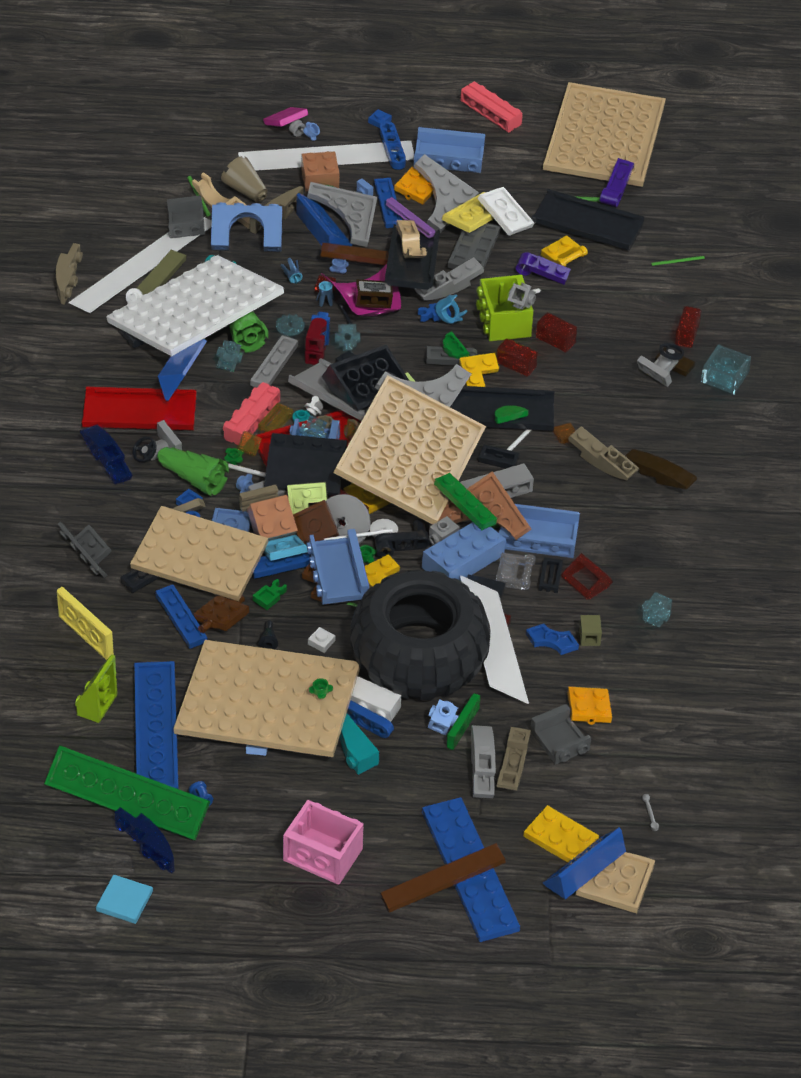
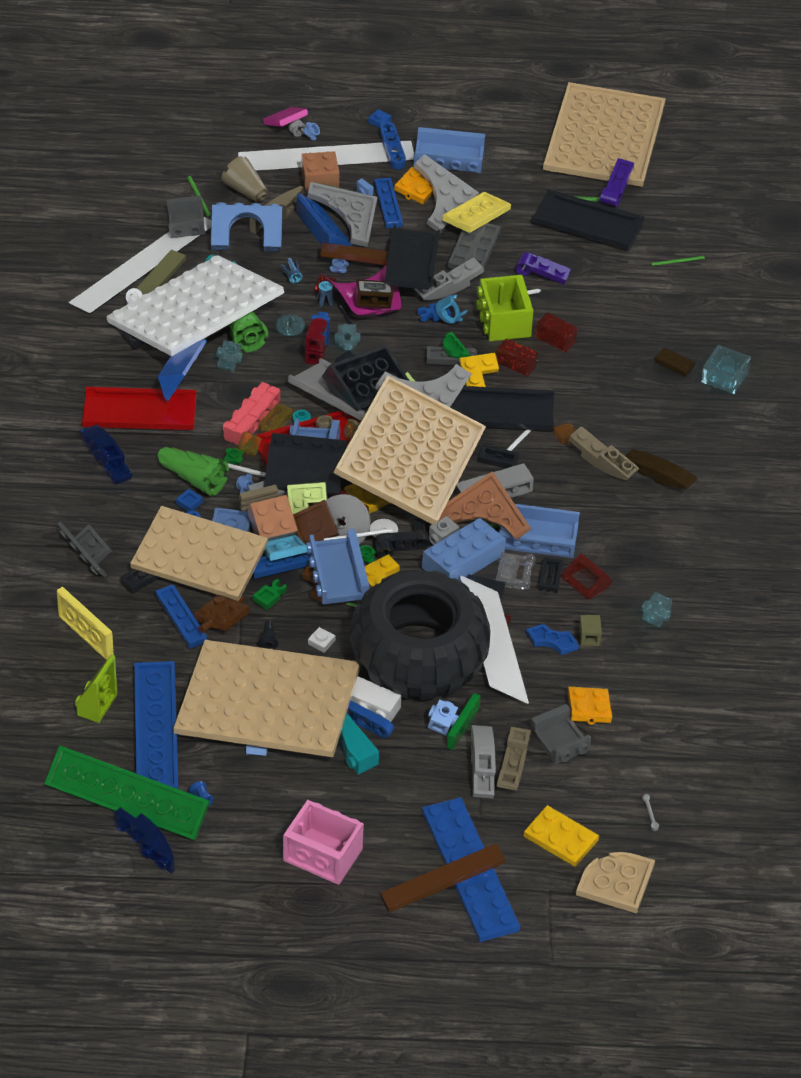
dark tan slope [56,243,83,305] -> none
medium azure tile [96,875,153,924] -> none
light grey piece [133,420,182,462] -> none
dark tan tile [172,498,206,513] -> none
tan piece [192,172,250,229] -> none
light grey plate [250,335,298,387] -> none
clear light blue brick [299,415,327,438] -> none
white plate [305,396,323,417] -> none
green plate [309,678,333,699] -> none
medium lavender axle [386,197,435,238] -> none
tan piece [396,220,427,258] -> none
green plate [434,473,497,530] -> none
coral brick [461,81,522,133] -> none
white tile [477,187,535,236] -> none
green tile [495,406,528,424] -> none
light grey brick [508,283,536,310] -> none
yellow plate [541,235,588,267] -> none
blue slope [543,827,626,899] -> none
light grey piece [637,343,684,387] -> none
clear red brick [675,306,702,348] -> none

